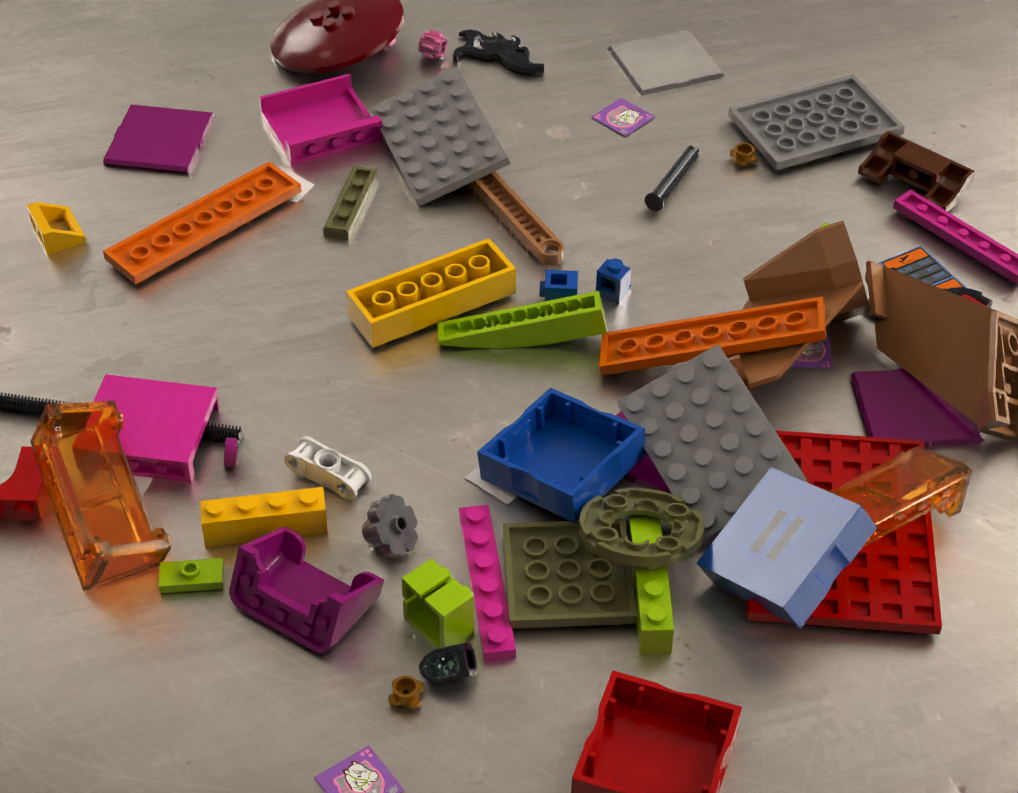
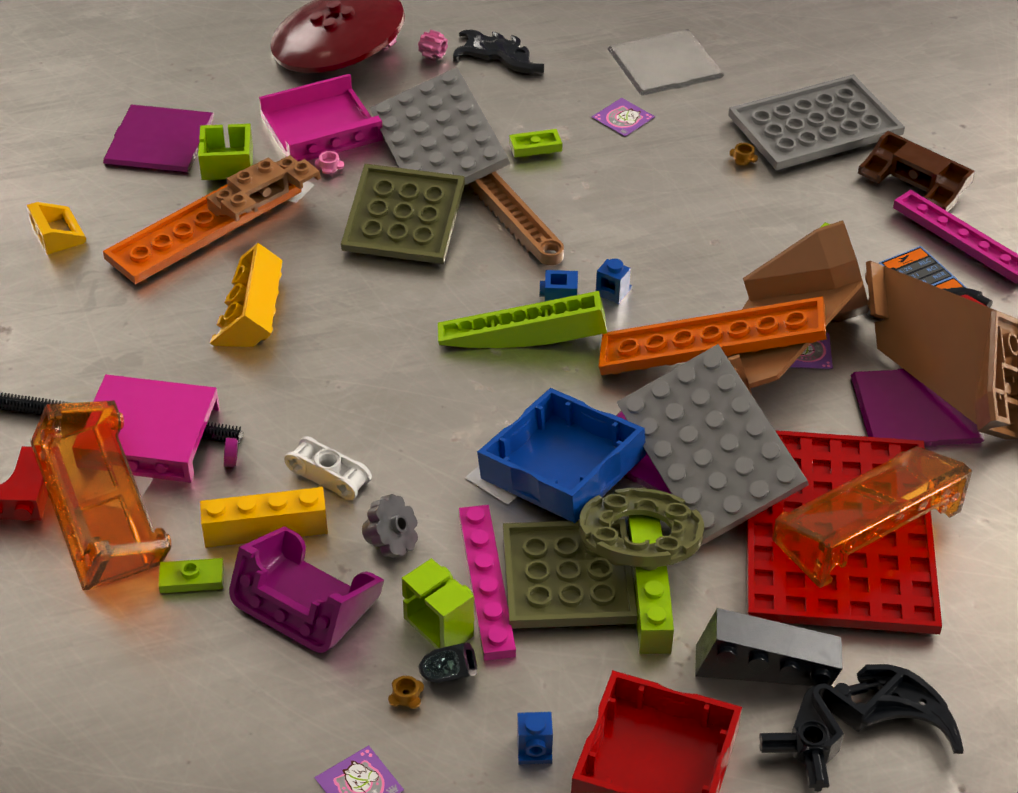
olive tile [323,166,378,239] -> none
yellow brick [346,238,516,348] -> none
black axle [645,145,699,211] -> none
tile [696,467,877,629] -> none
none -> lime piece [198,123,253,181]
none -> medium nougat bracket [206,155,321,222]
none -> yellow wedge [210,243,283,347]
none -> bright pink plate [315,151,344,174]
none -> olive plate [341,164,465,264]
none -> lime plate [509,129,563,158]
none -> blue brick [517,712,553,765]
none -> black wedge [695,608,843,686]
none -> black piece [759,664,964,792]

